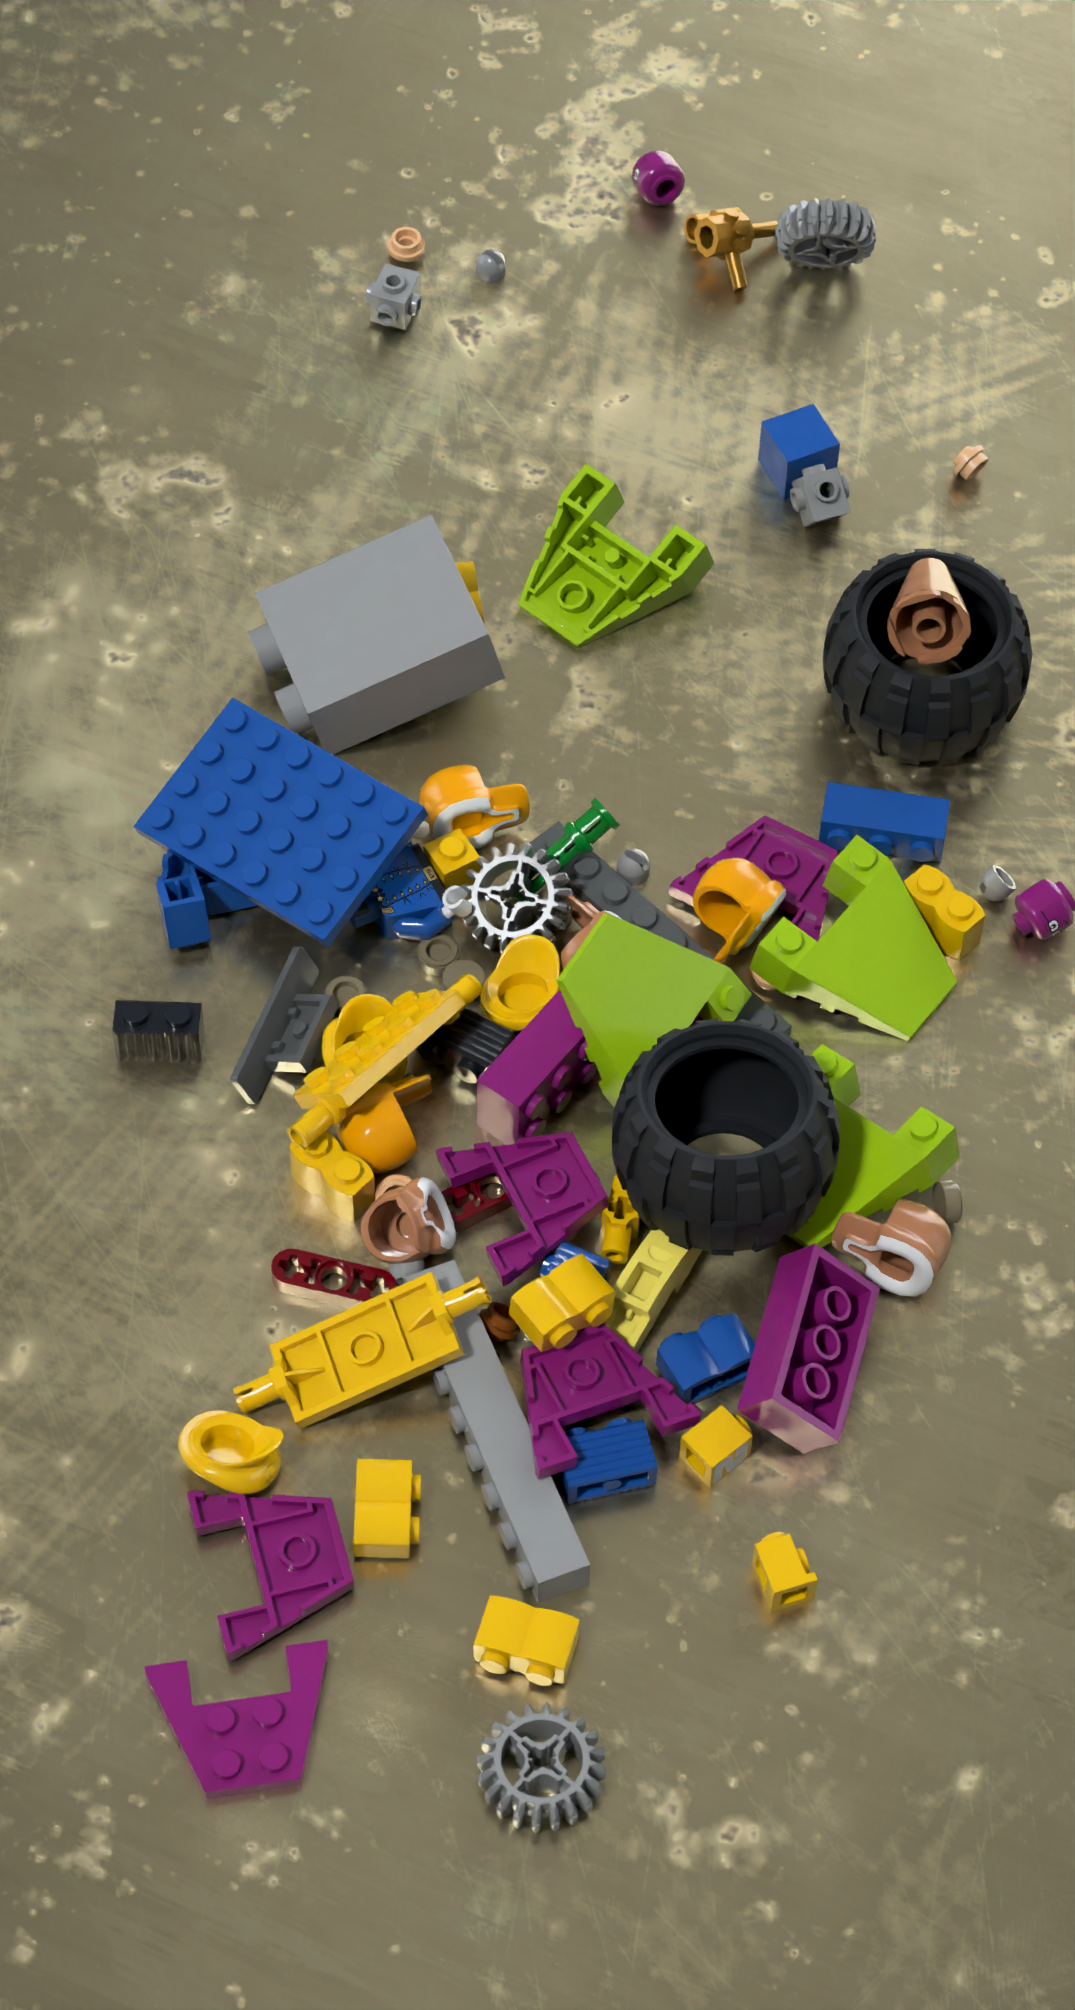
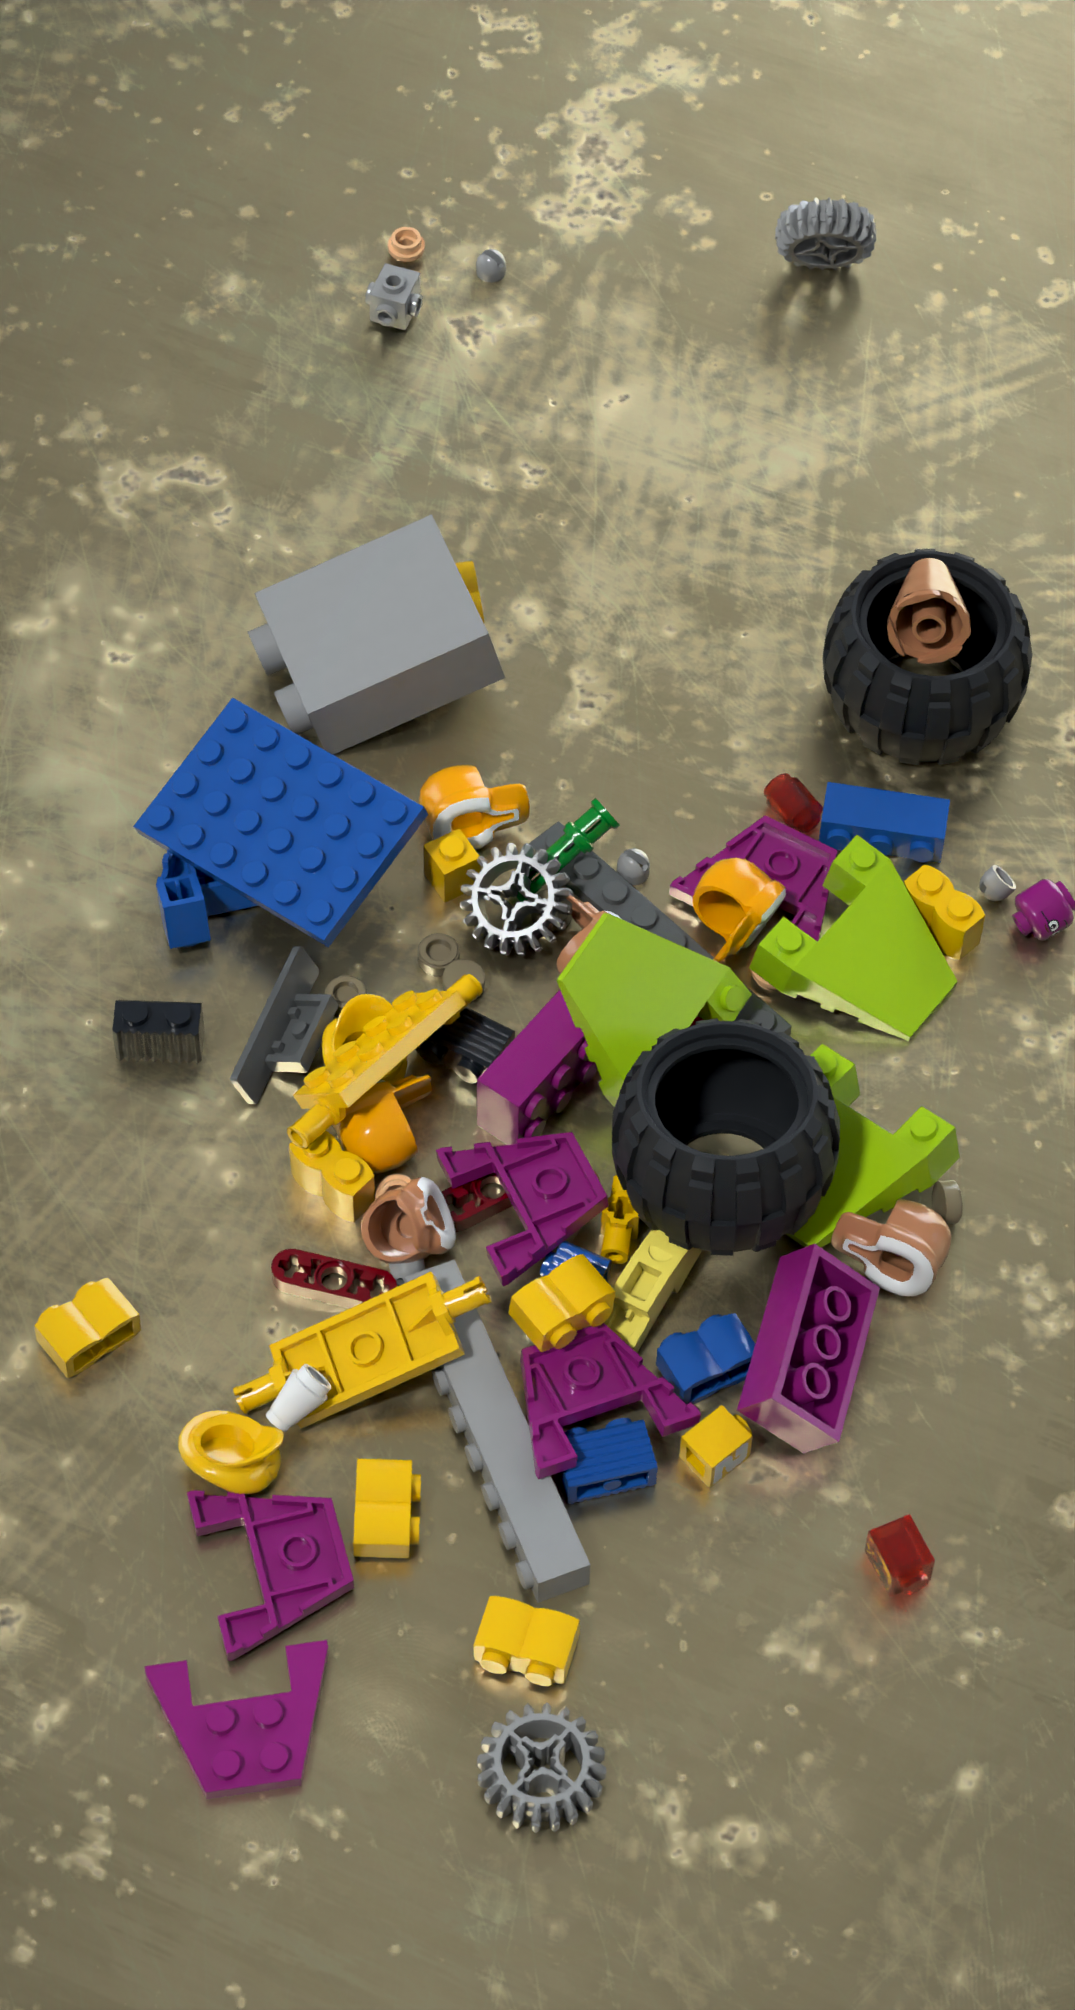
blue torso [350,821,472,941] -> none
dark orange plate [479,1302,520,1342] -> none
yellow piece [480,934,561,1031] -> none
lime wedge [518,463,714,648] -> none
magenta head [632,151,685,206] -> none
pearl gold piece [684,207,777,291] -> none
yellow brick [752,1532,818,1612] -> none
blue head [758,404,840,500] -> none
light grey brick [790,464,850,527] -> none
light nougat plate [953,445,988,481] -> none
none -> yellow brick [34,1278,141,1378]
none -> white cone [266,1364,332,1432]
none -> clear red brick [764,773,823,833]
none -> clear red brick [864,1514,935,1597]

